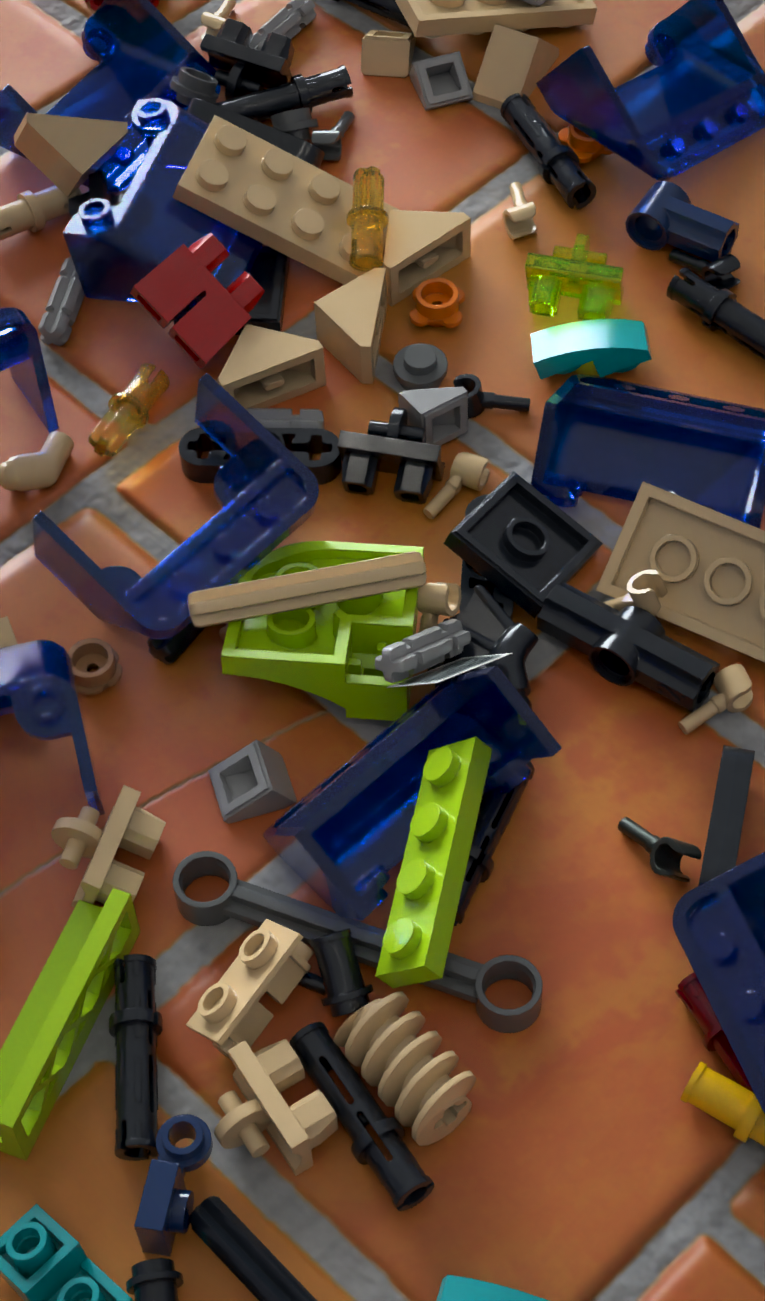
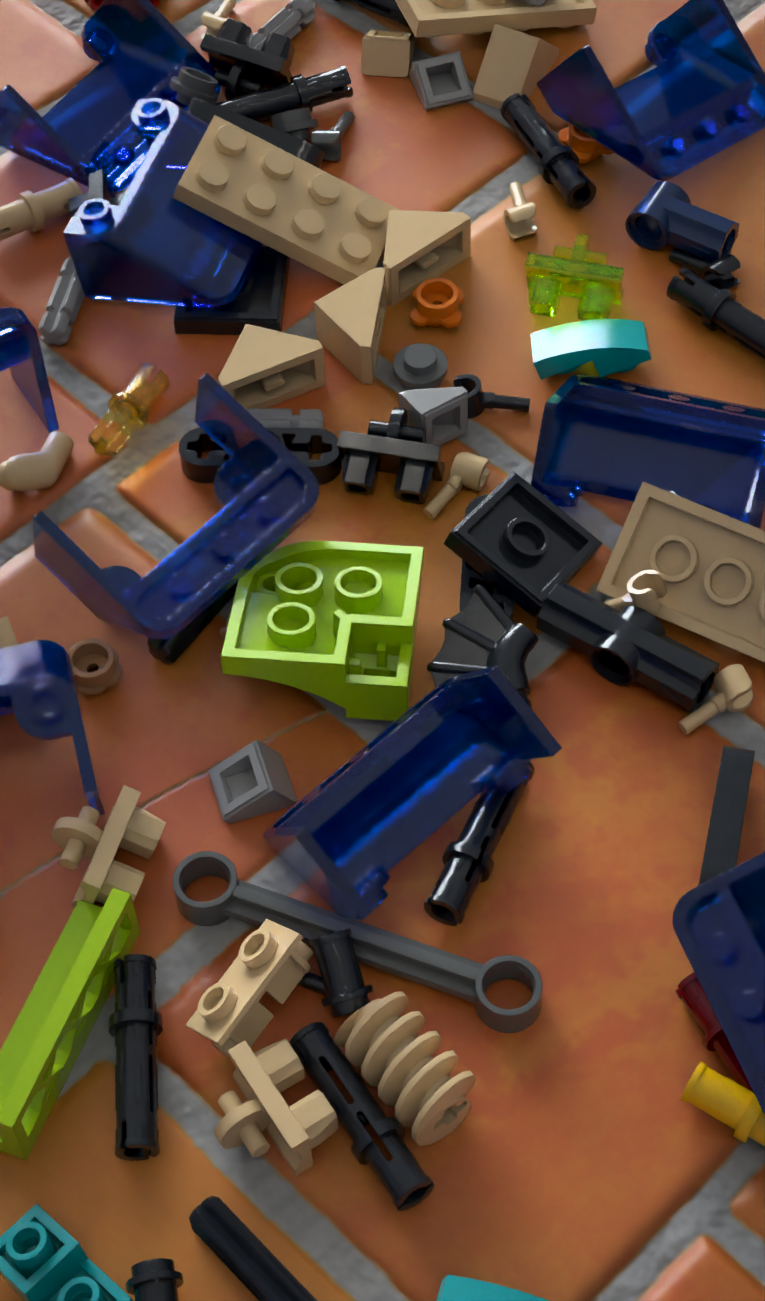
tan slope [14,112,128,197] -> none
red hips [130,233,265,369] -> none
dark blue plate [134,1114,213,1257] -> none
tan axle [188,551,427,628] -> none
clear yellow axle [346,166,389,272] -> none
light grey axle [375,619,471,683] -> none
lime plate [375,737,492,988] -> none
sticker [387,653,513,688] -> none
tan hand [417,582,461,632] -> none
pearl dark grey hand [618,817,702,882] -> none

